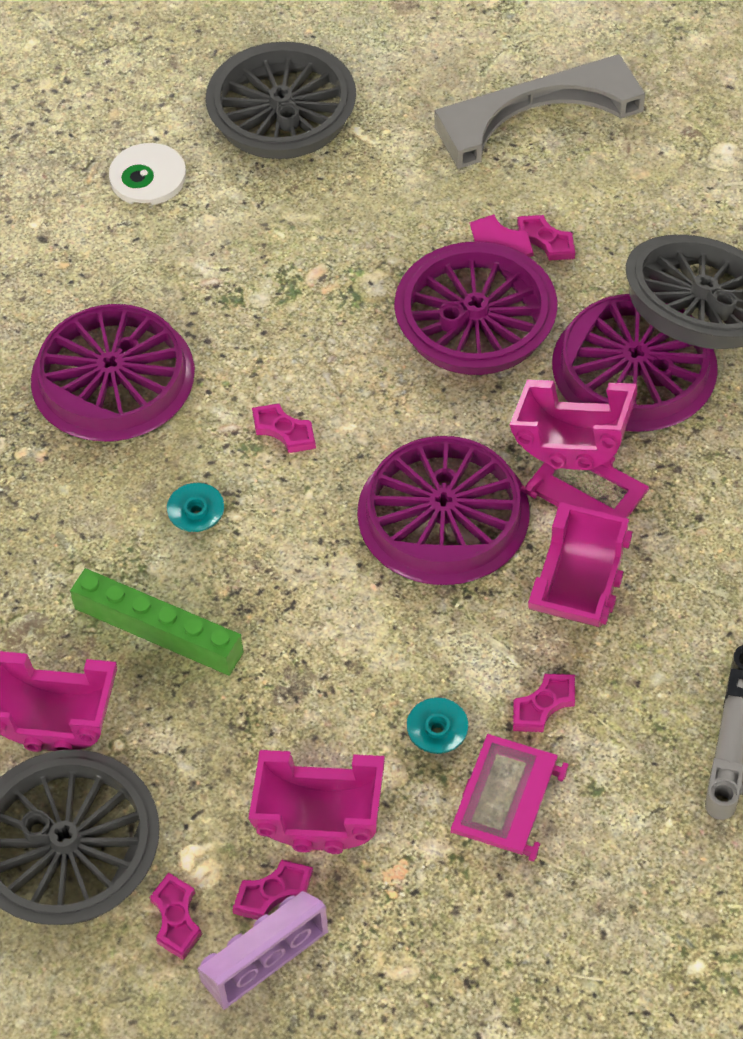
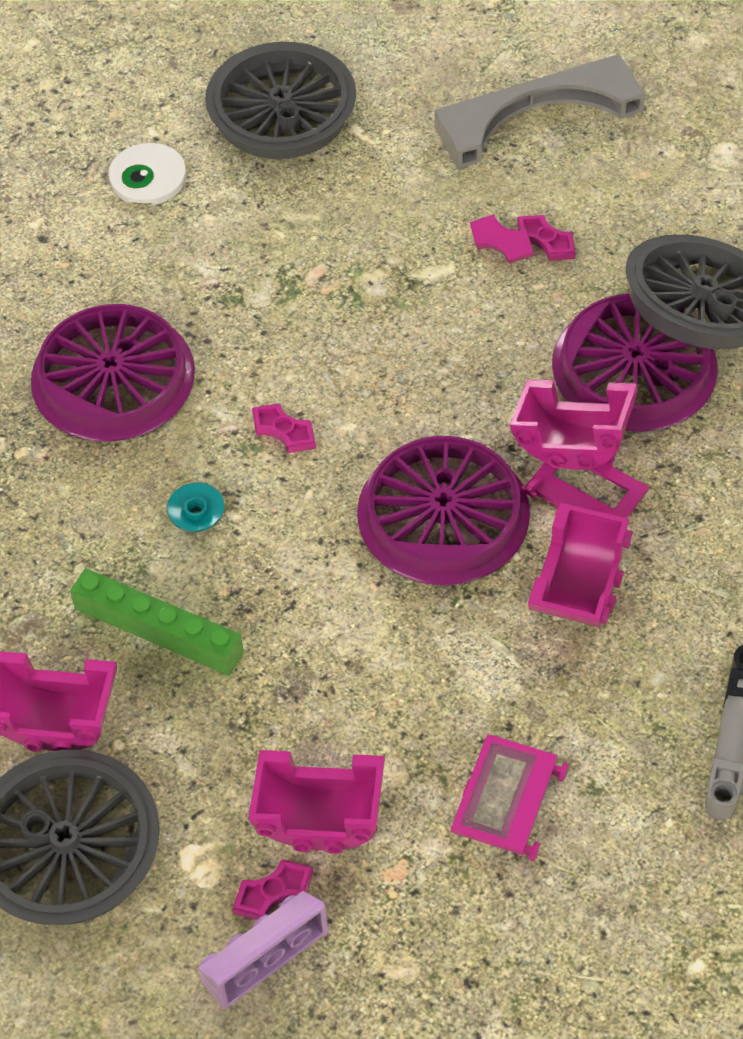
dark pink tile [149,872,202,960] -> none
magenta piece [394,242,558,375] -> none
teal dish [407,697,468,754] -> none
dark pink tile [513,674,575,732] -> none

